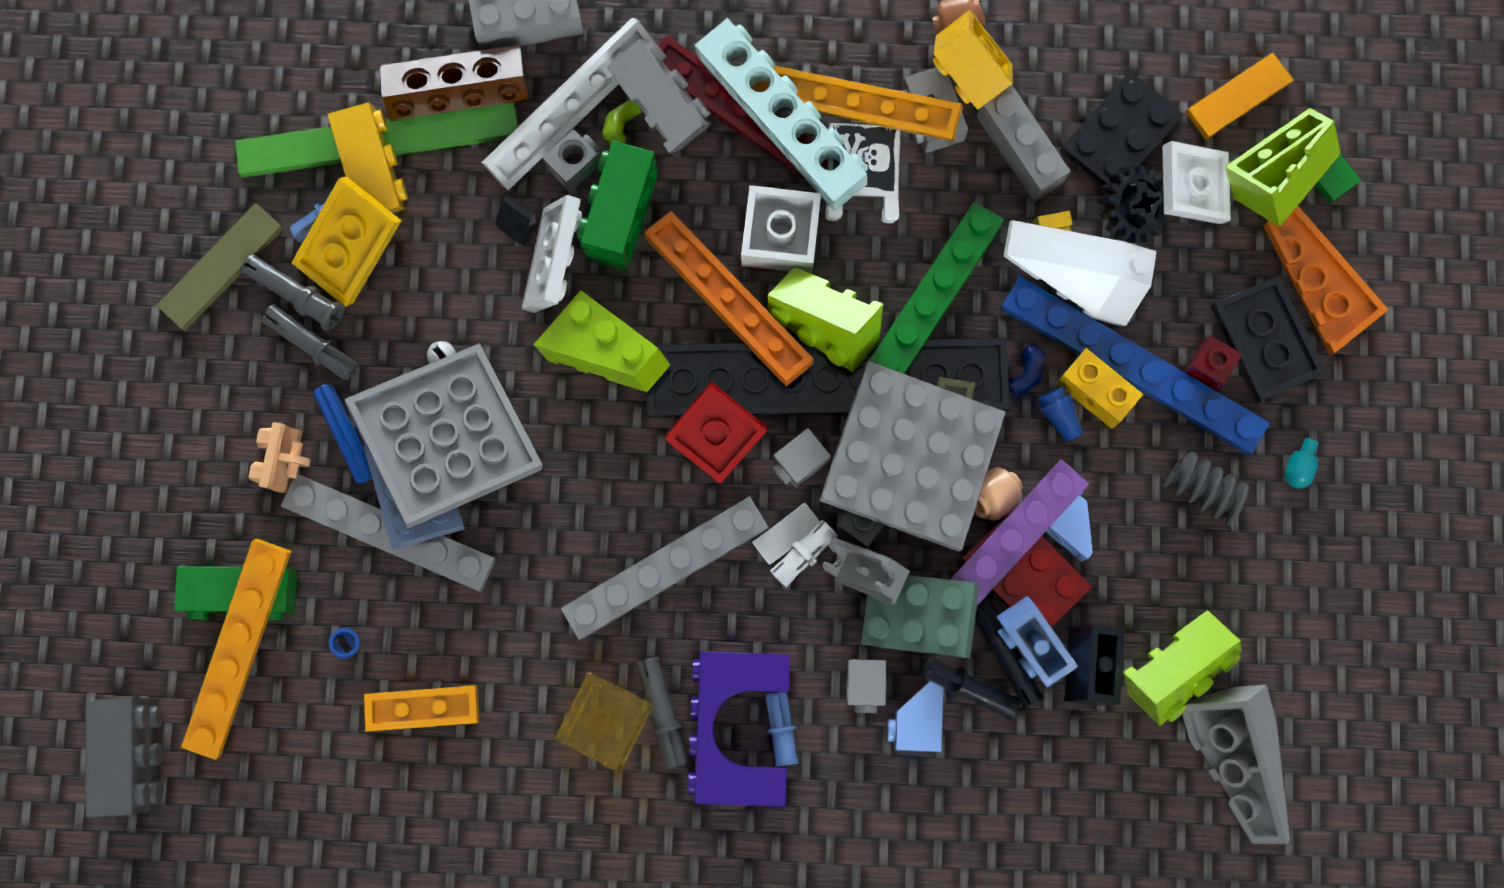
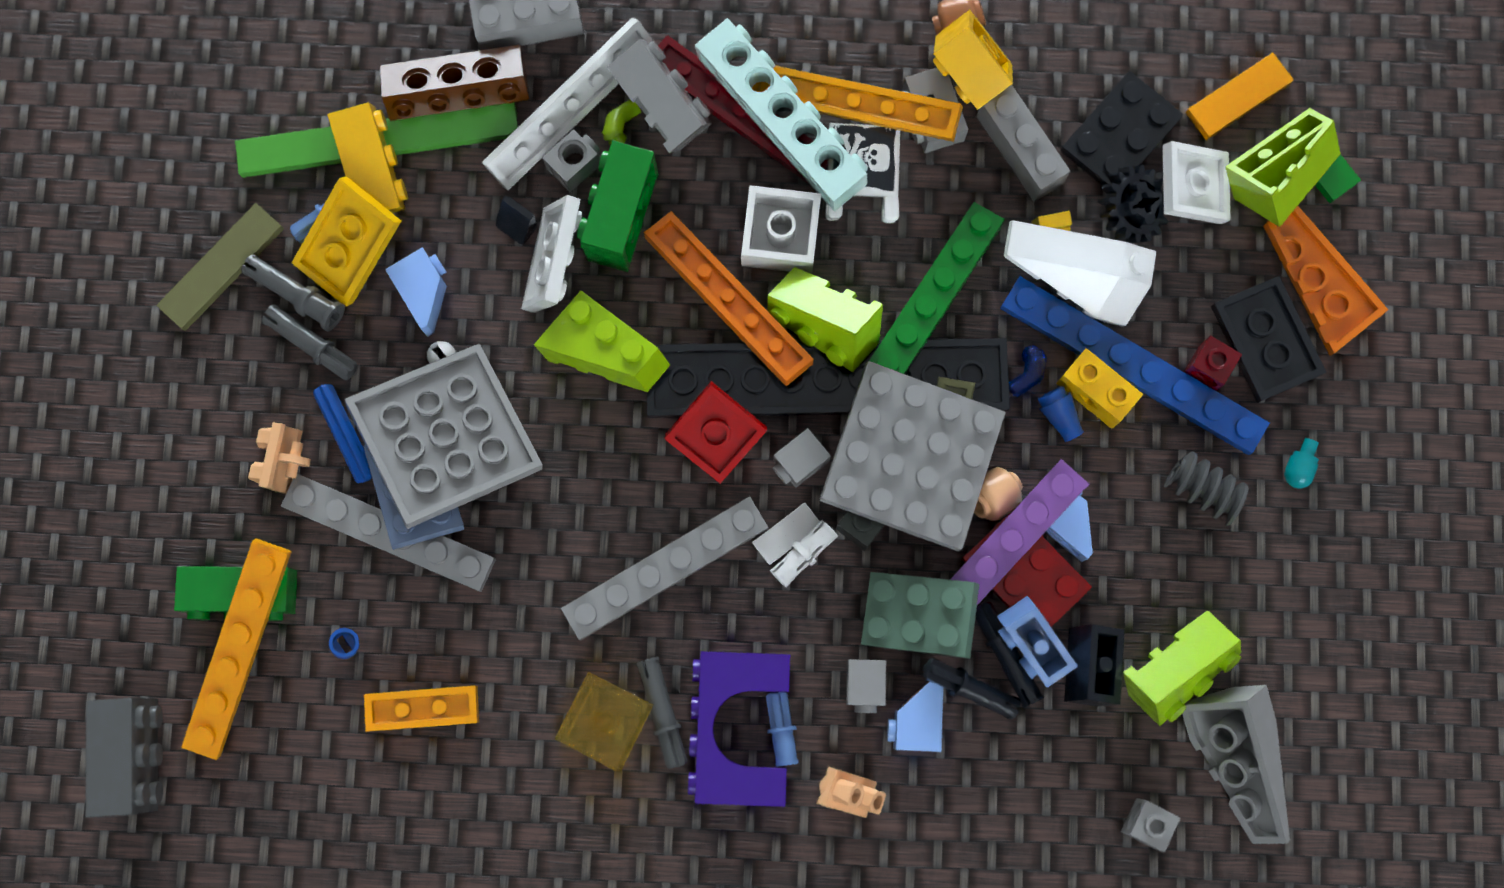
light grey hinge [823,537,910,605] -> none
none -> light blue slope [385,247,447,337]
none -> light nougat hips [817,766,886,818]
none -> light grey brick [1121,798,1181,853]

